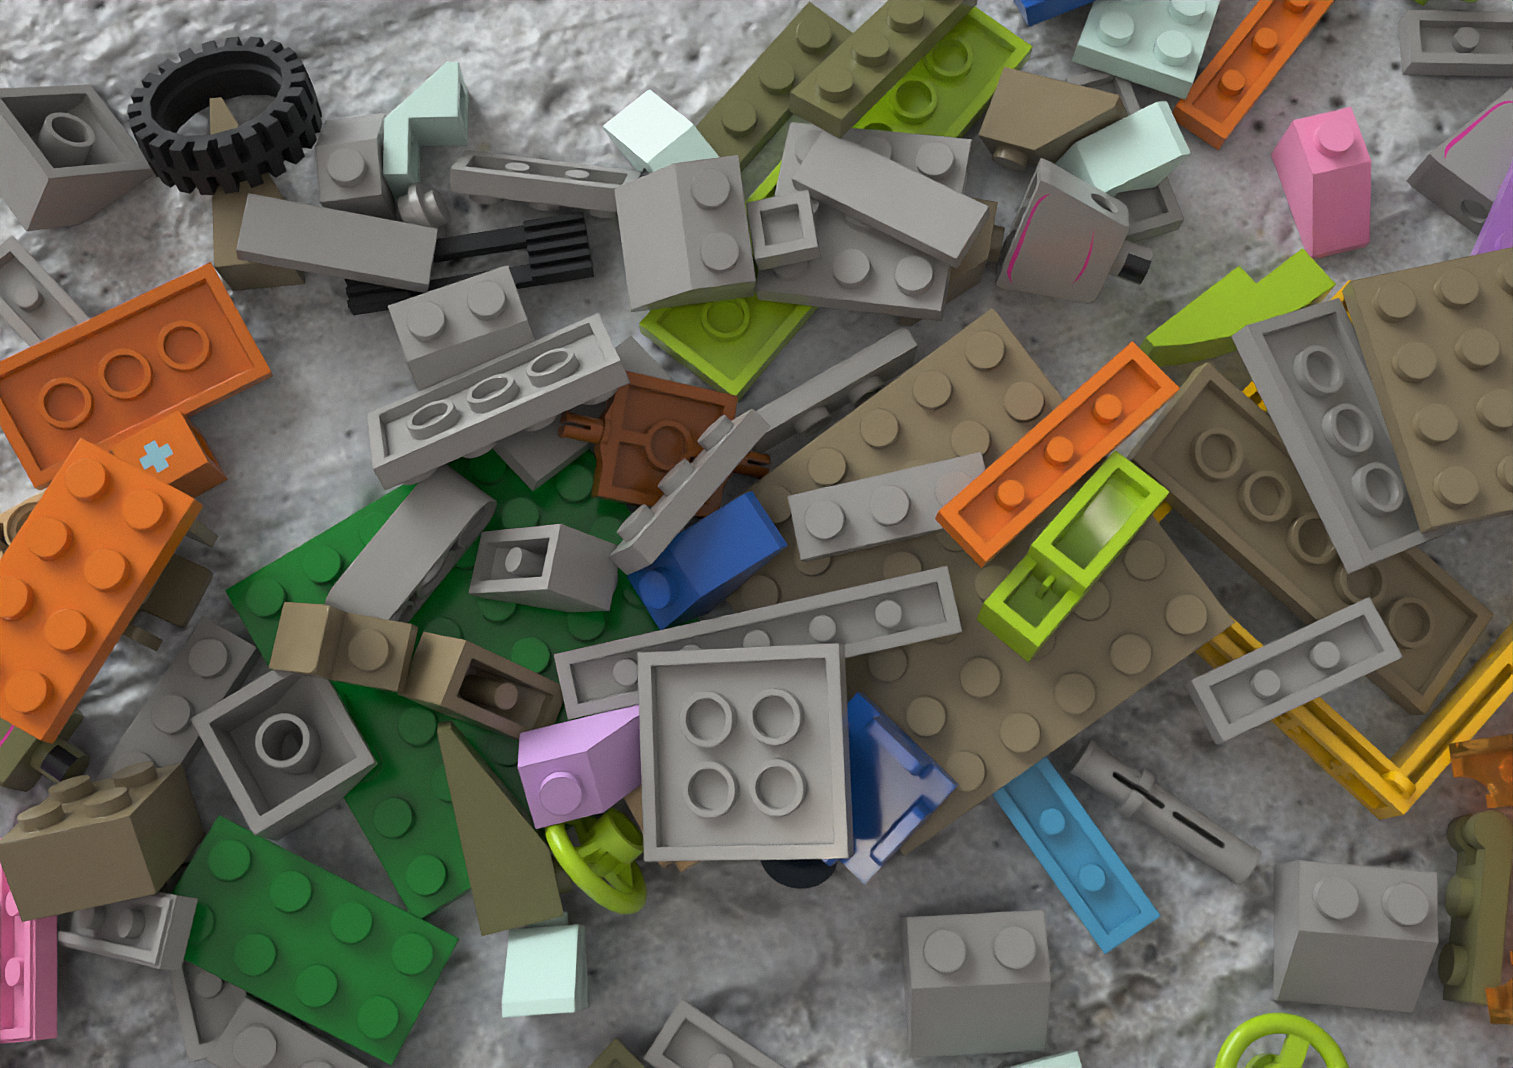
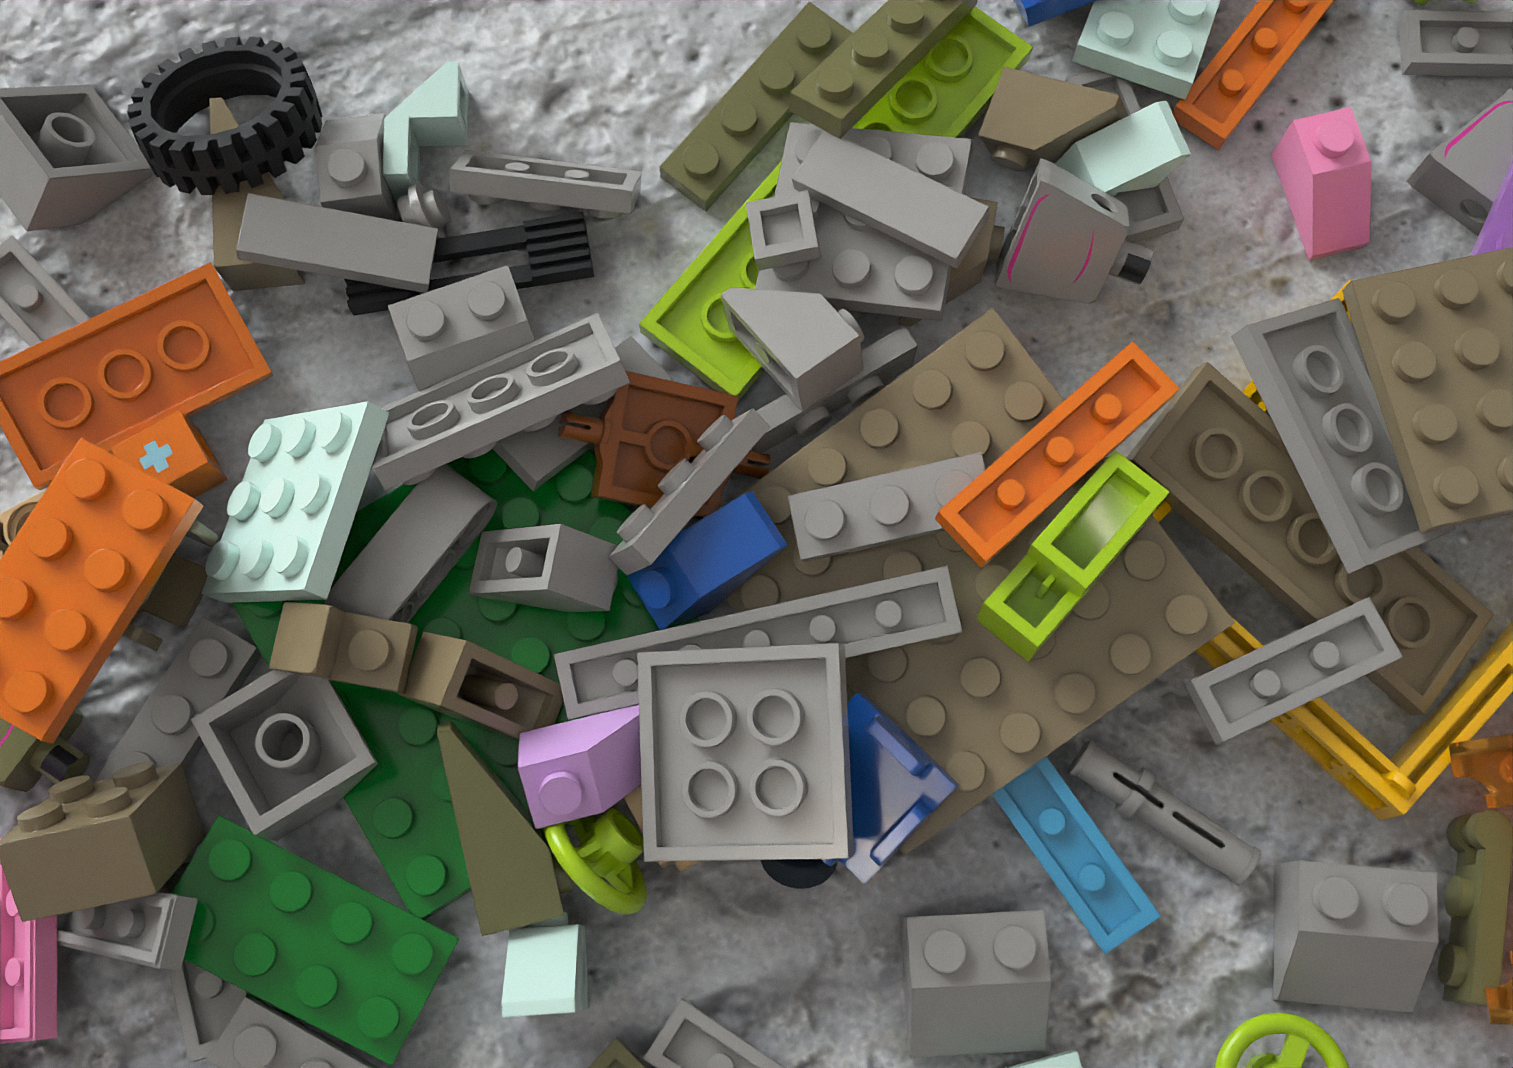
light aqua slope [603,90,719,174] -> none
light grey slope [614,155,756,312] -> none
lime slope [1139,248,1336,367] -> none
none -> light aqua plate [201,401,389,603]
none -> light grey slope [721,288,864,412]

